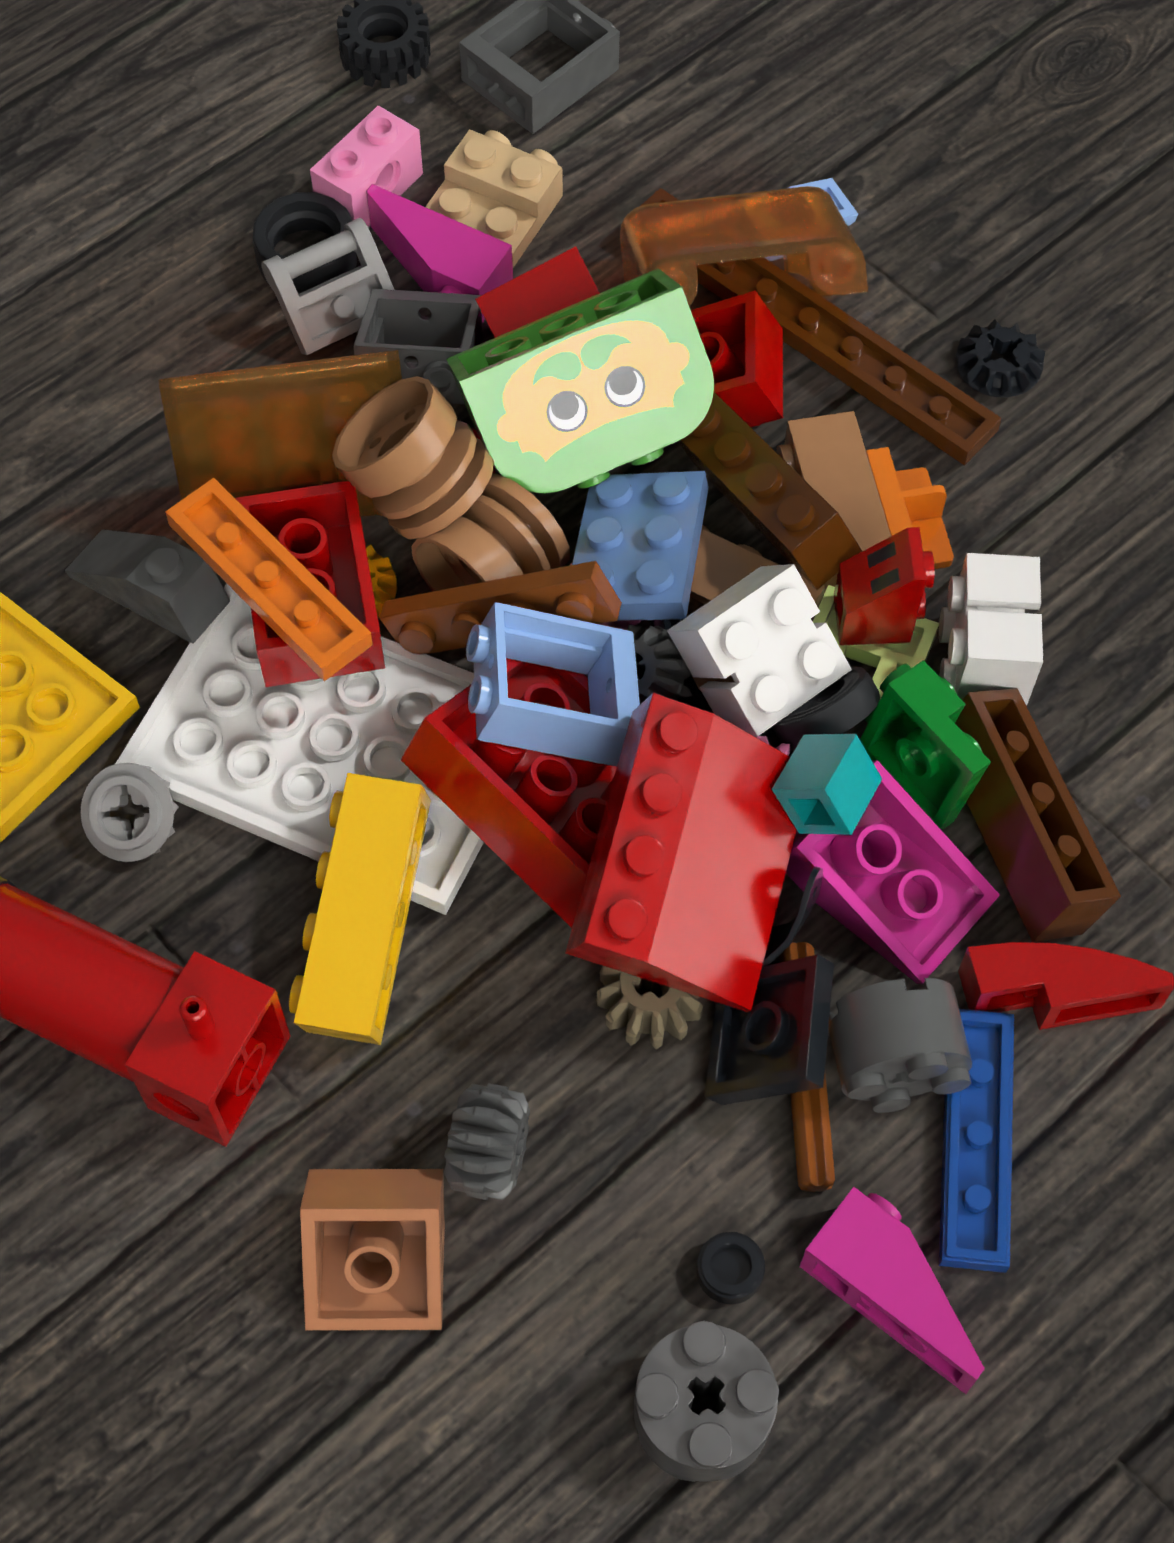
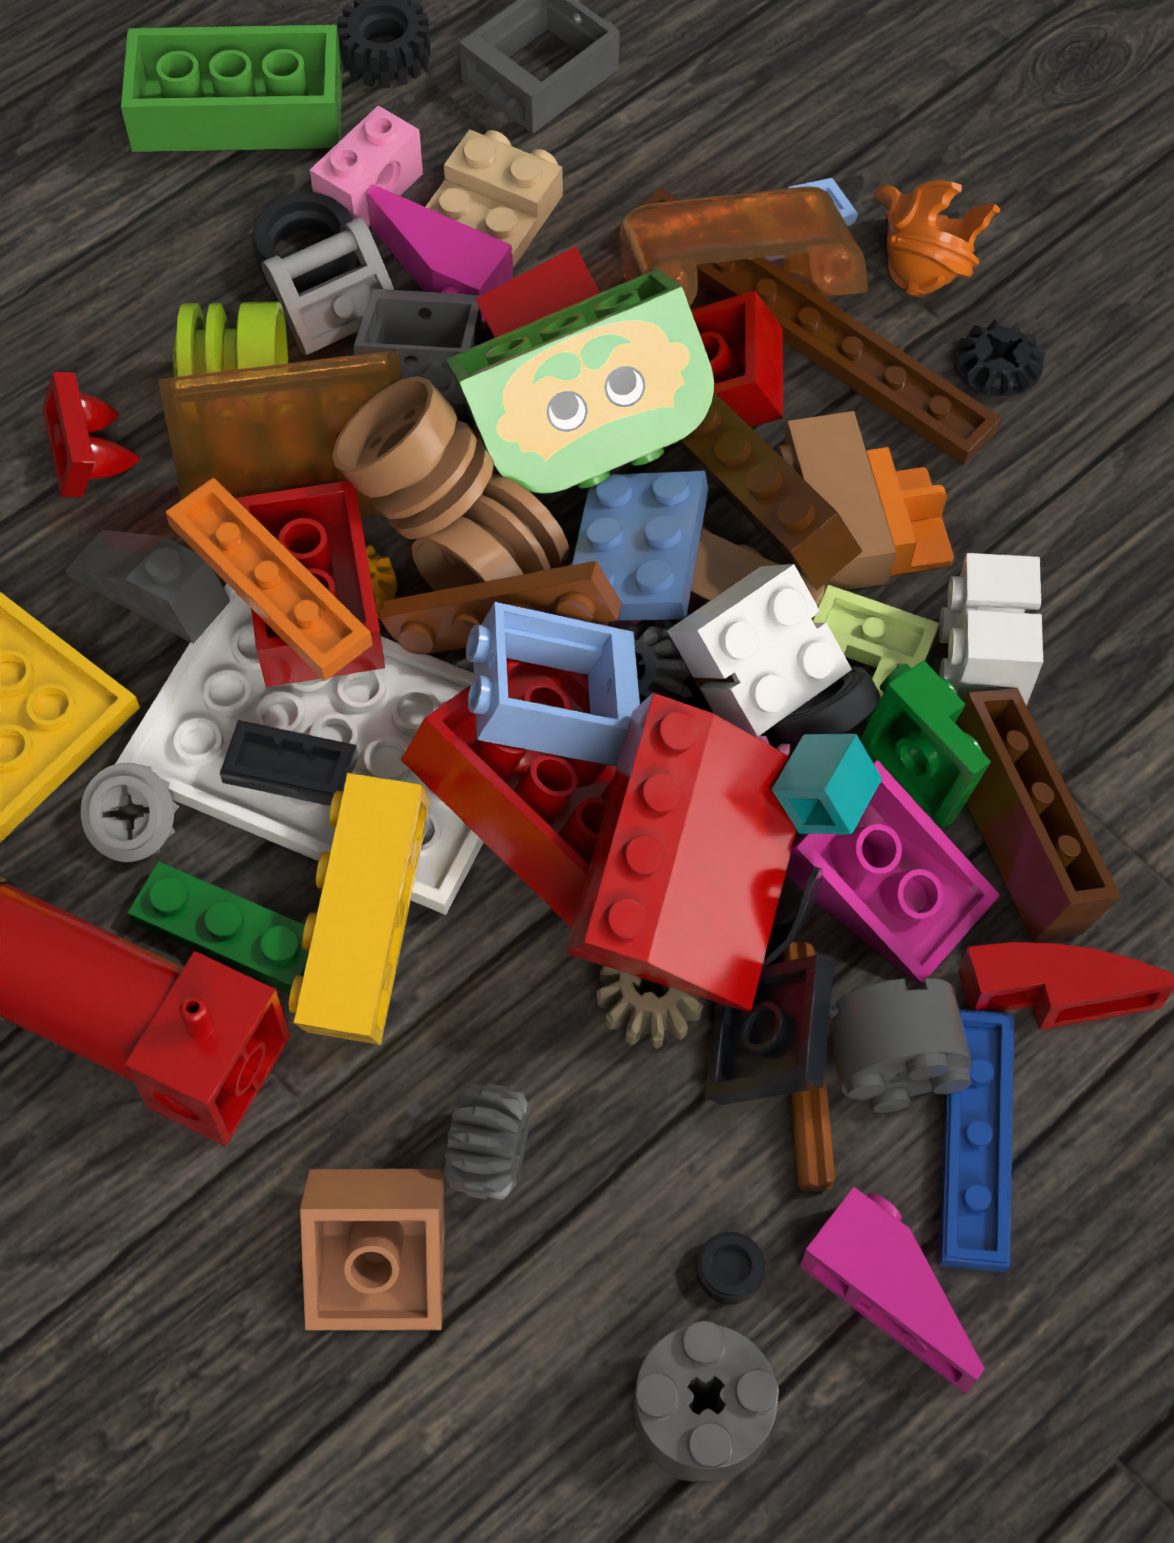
red slope [834,527,935,645] -> none
none -> red tile [42,372,140,497]
none -> bright green brick [121,25,342,152]
none -> green plate [127,861,309,993]
none -> lime wheel [173,302,289,423]
none -> black plate [220,720,358,806]
none -> orange helmet [874,180,1000,297]

